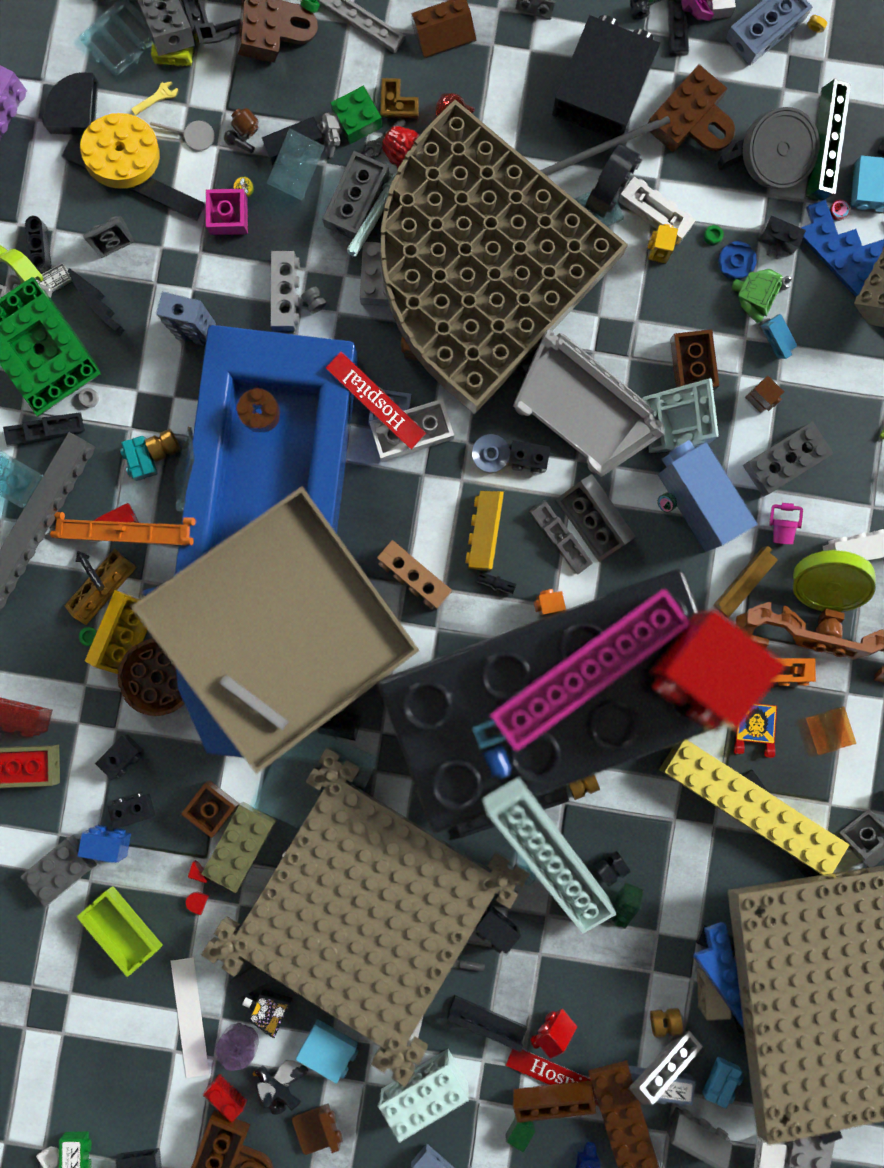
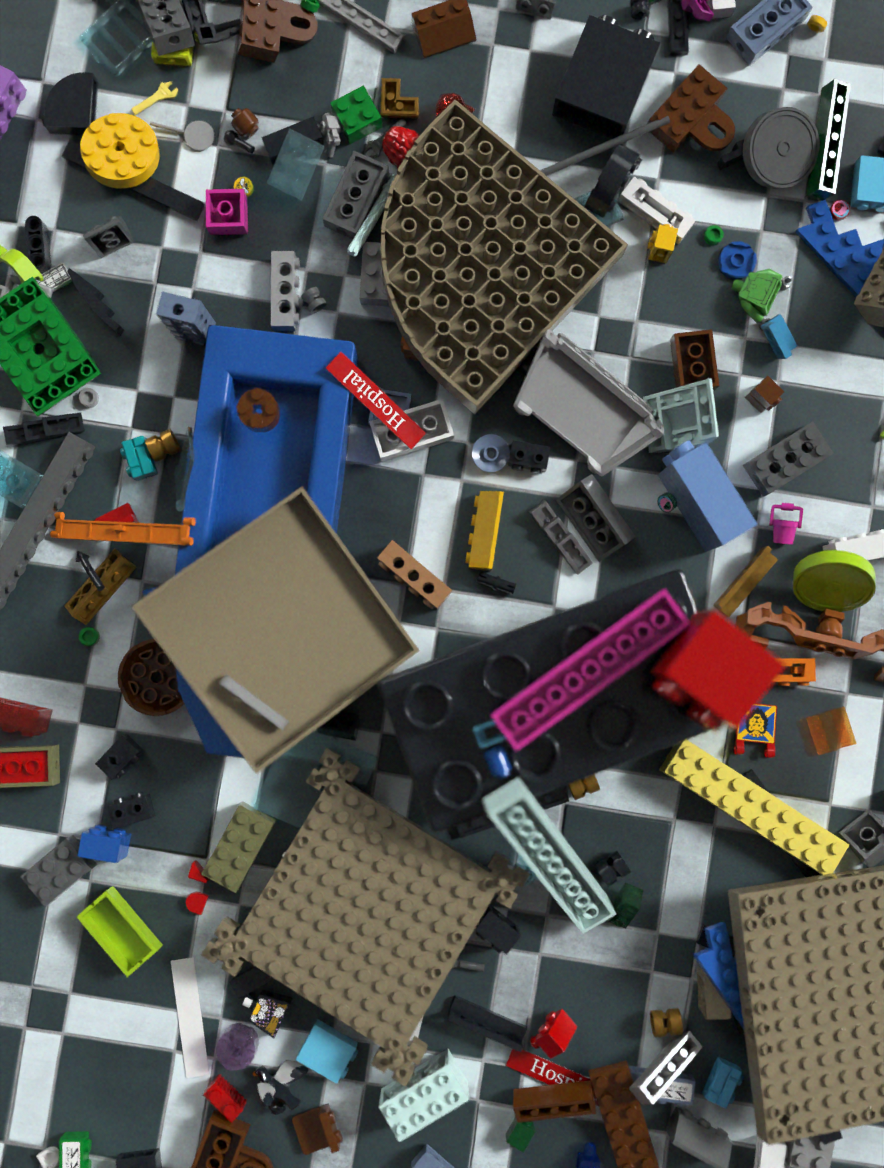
yellow slope [85,590,148,674] -> none
reddish brown brick [181,780,240,838] -> none
orange brick [534,589,566,616] -> none
black brick [758,215,806,259] -> none

